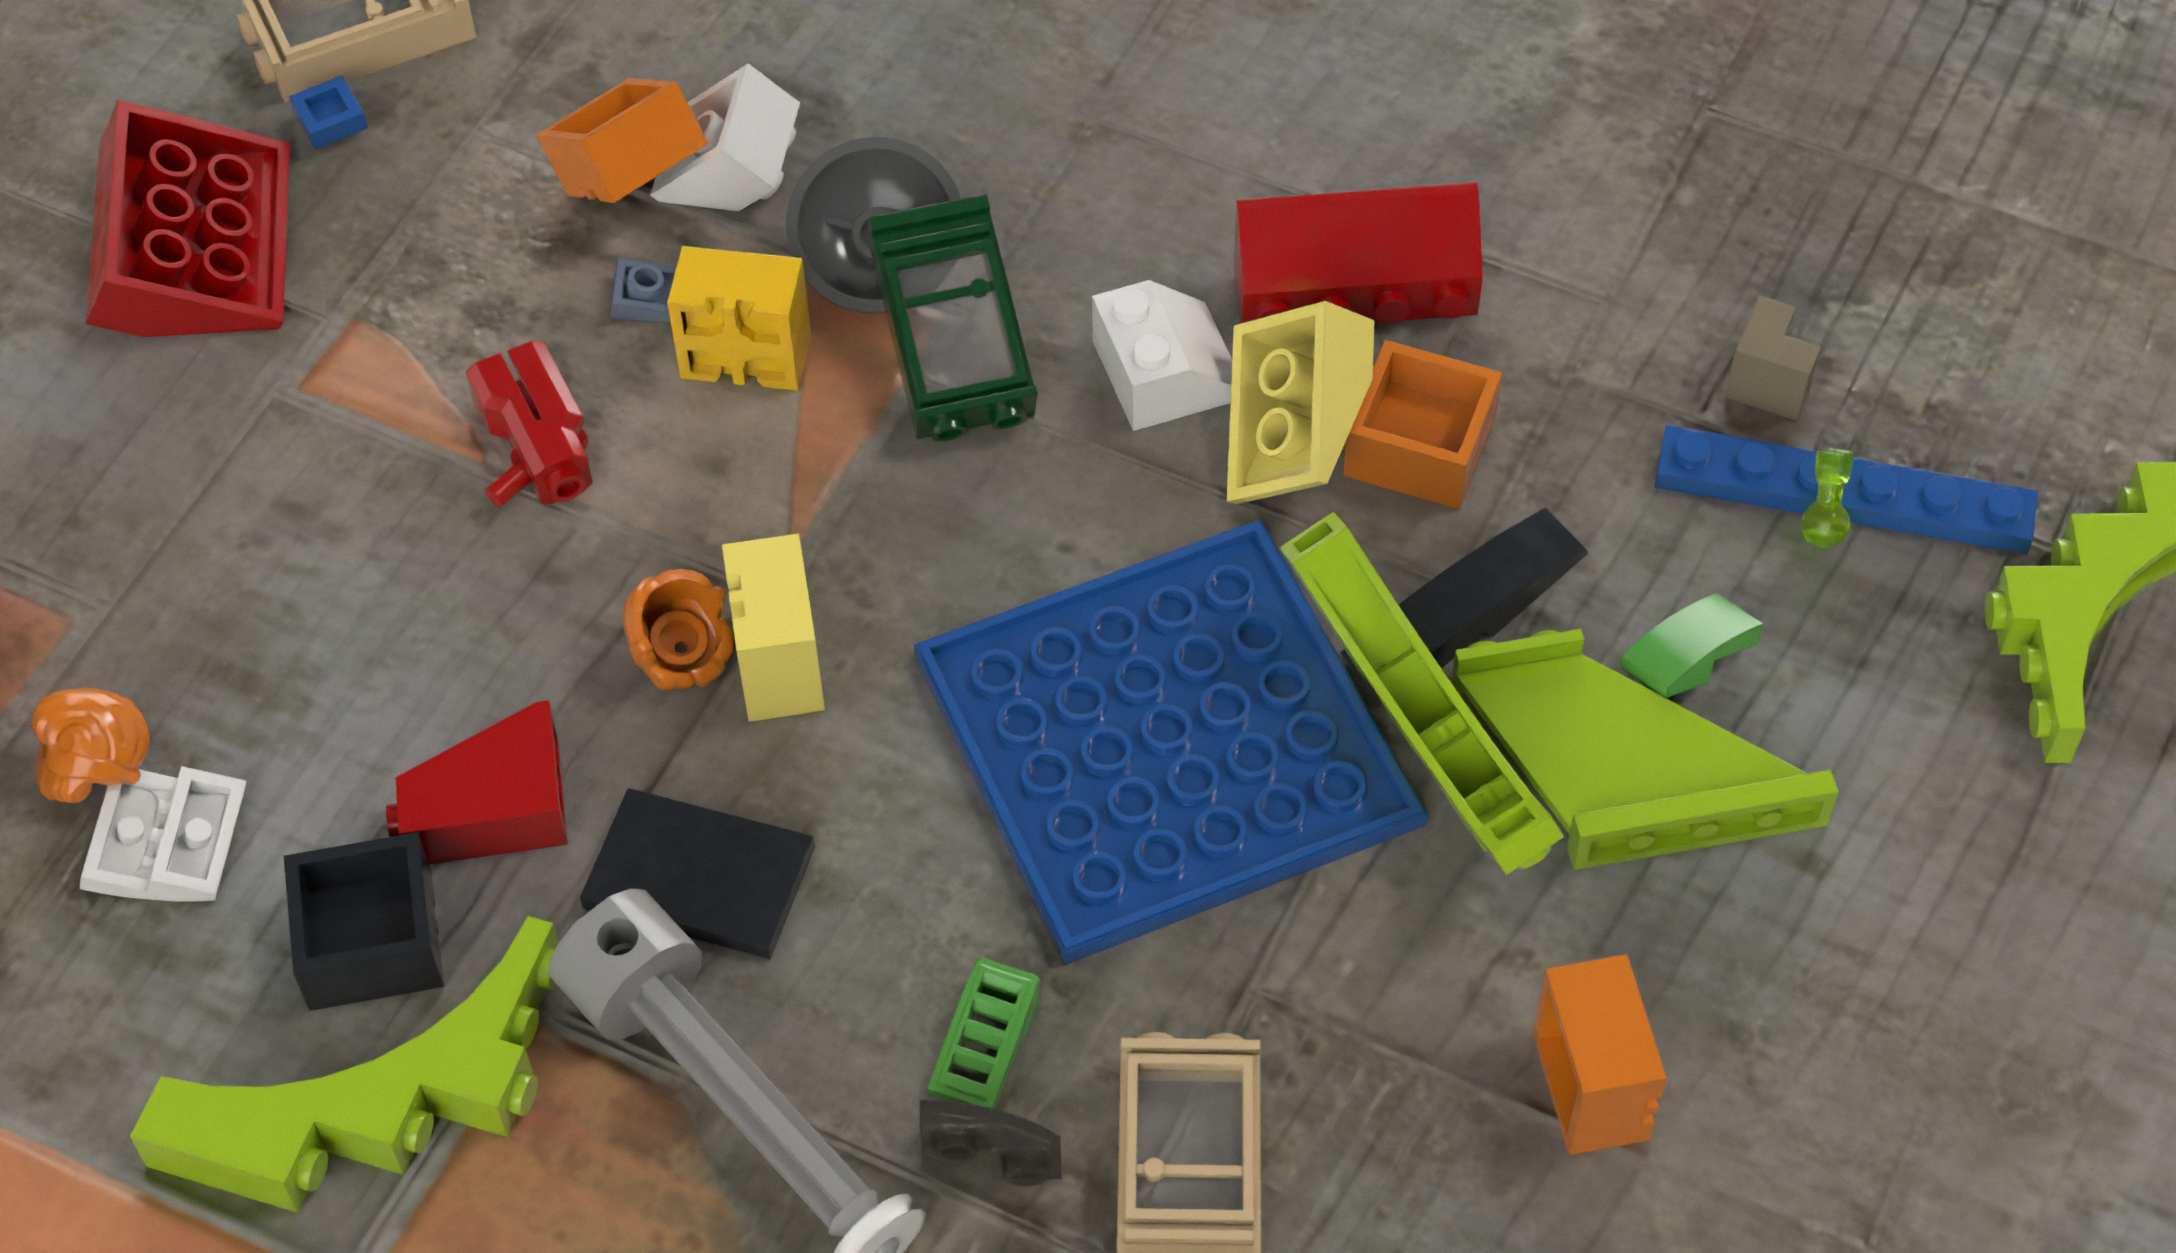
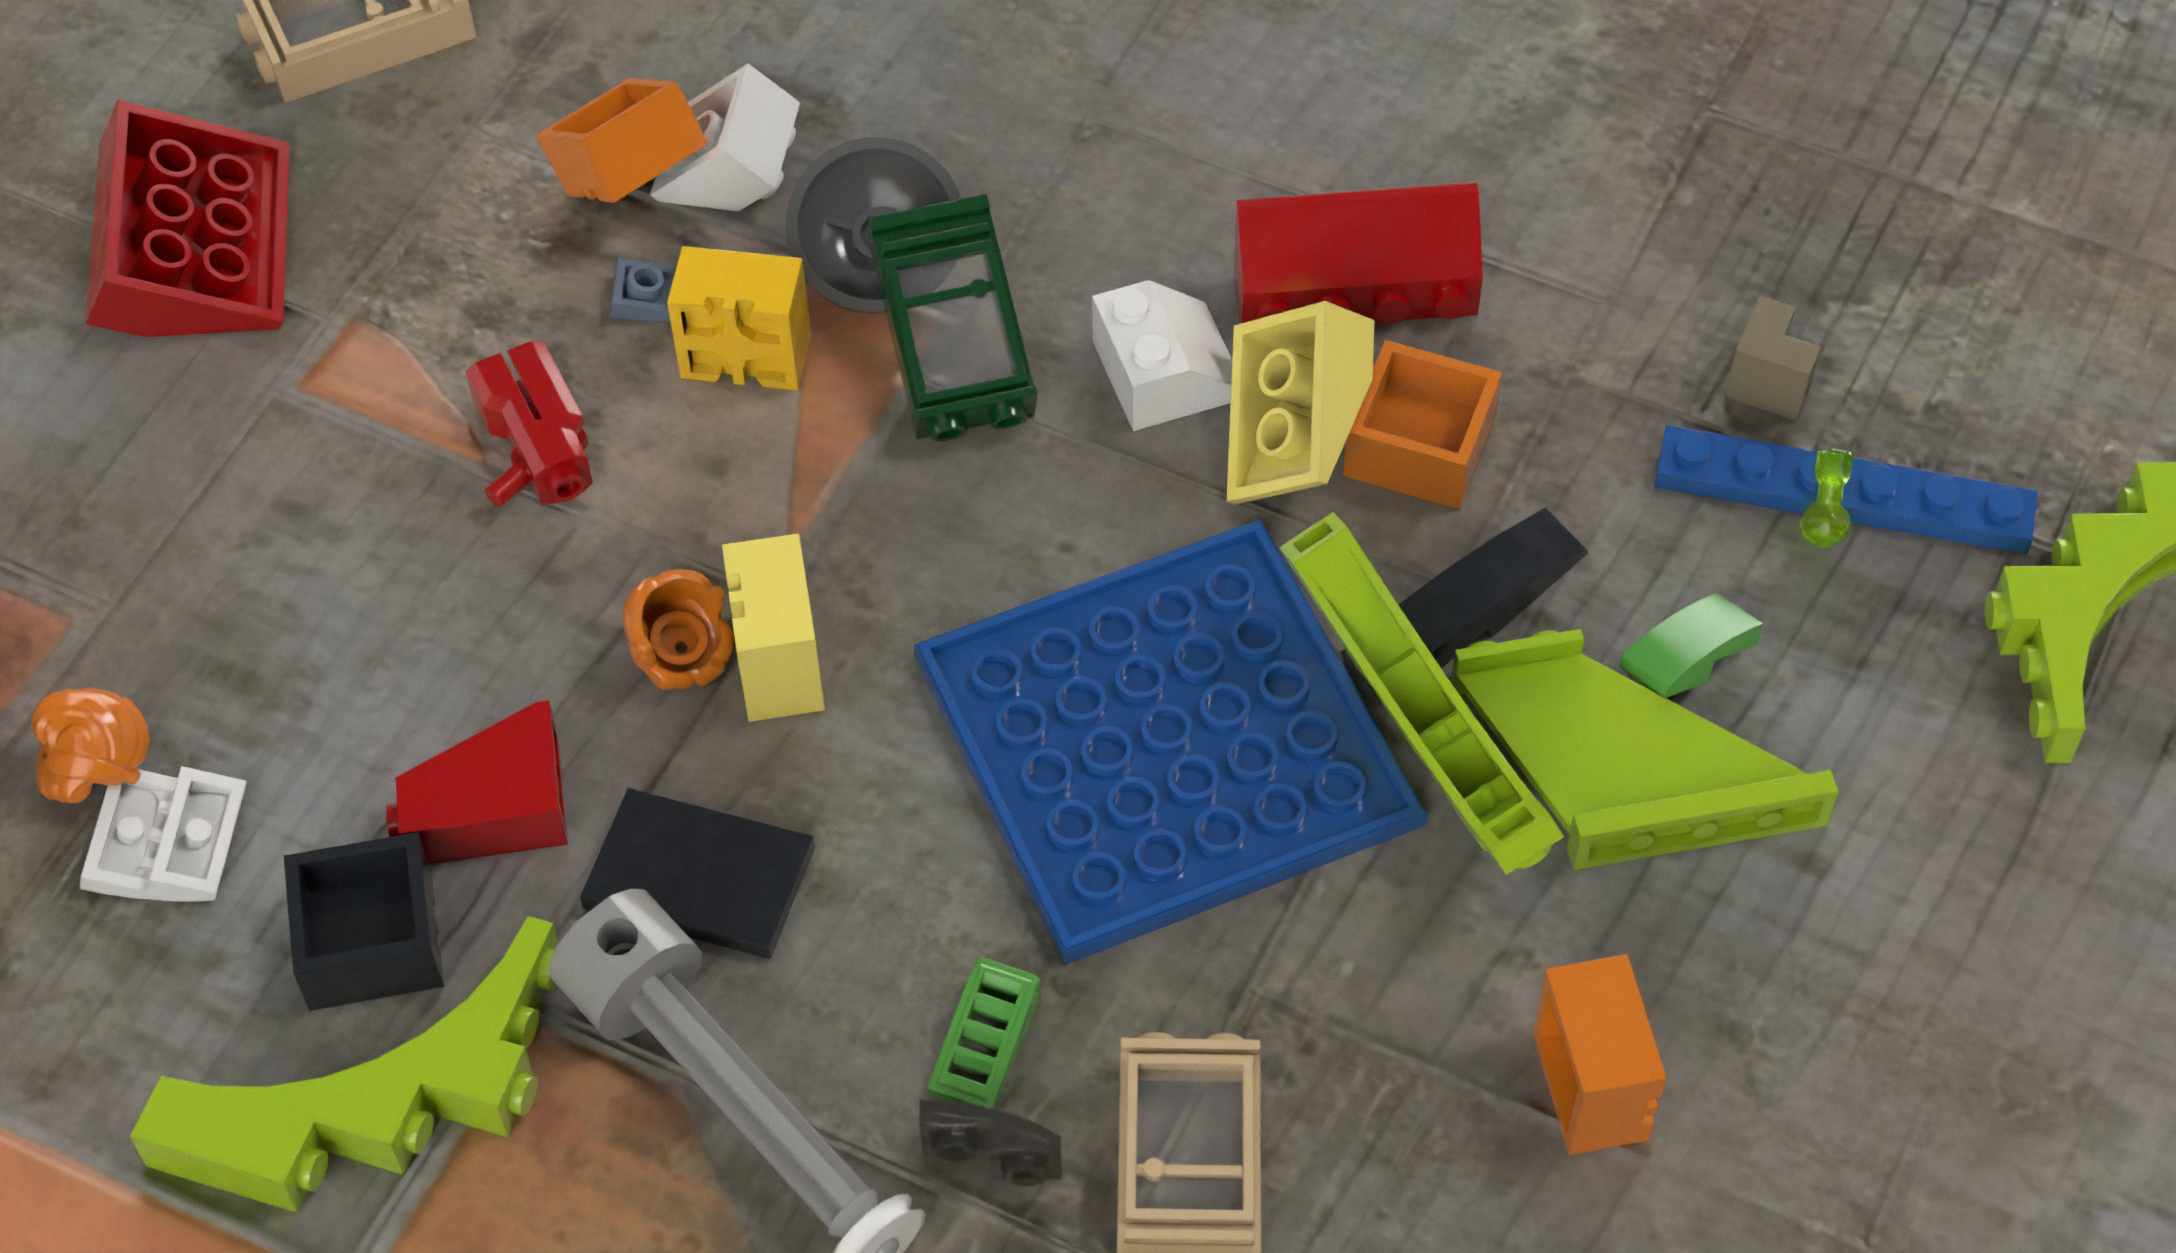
blue plate [289,76,368,149] -> none

